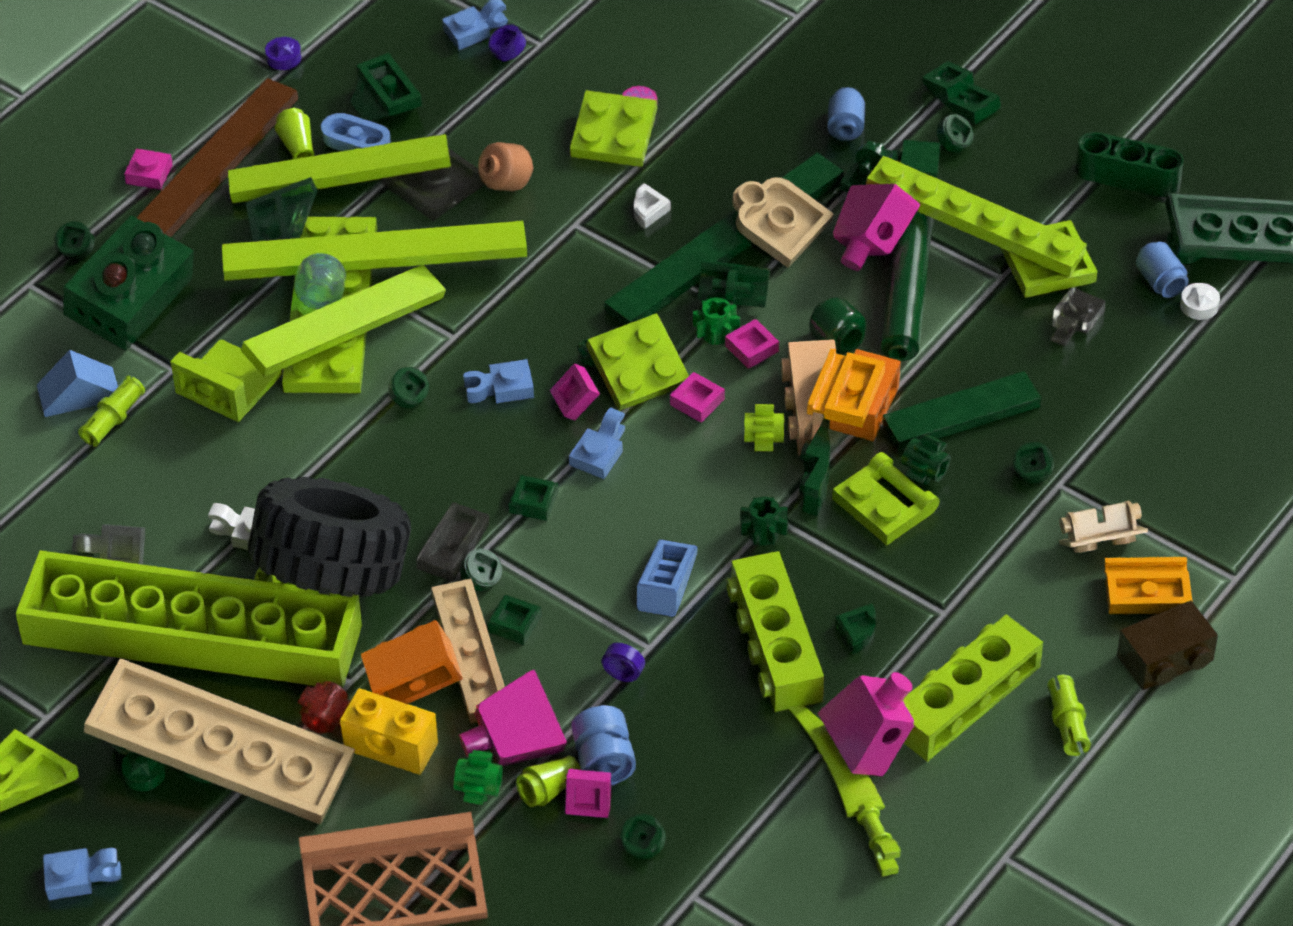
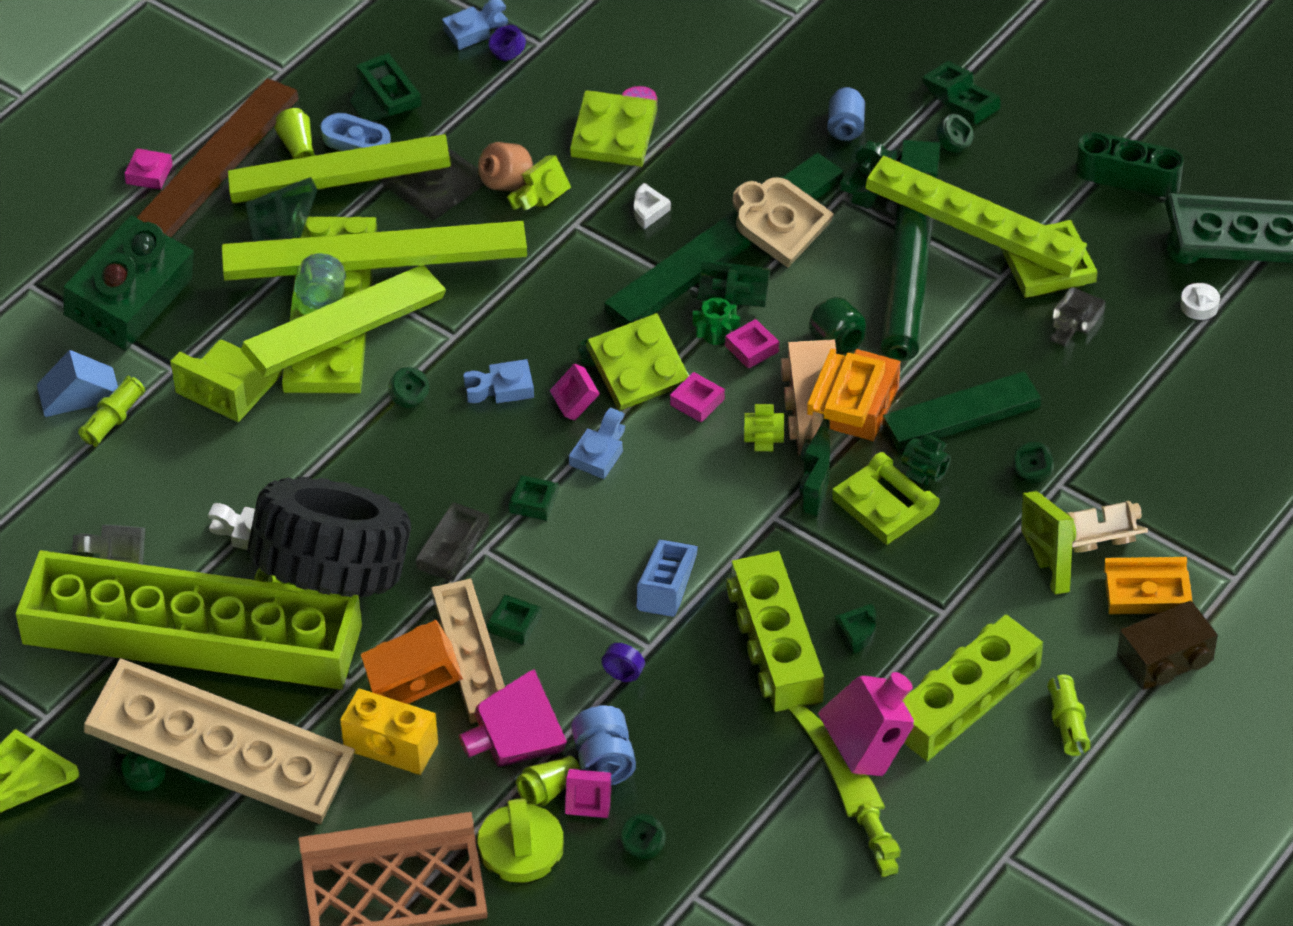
medium blue plate [44,848,121,900] -> none
dark green tile [54,221,94,261] -> none
dark purple tile [265,37,302,70] -> none
clear red gear [298,681,350,734] -> none
green gear [454,750,503,805] -> none
dark green tile [459,548,502,591] -> none
dark green gear [740,496,788,545] -> none
dark pink torso [833,184,920,271] -> none
medium blue brick [1136,242,1188,298] -> none
none -> lime tile [478,798,564,882]
none -> lime plate [507,155,571,210]
none -> lime wing [1021,491,1076,594]

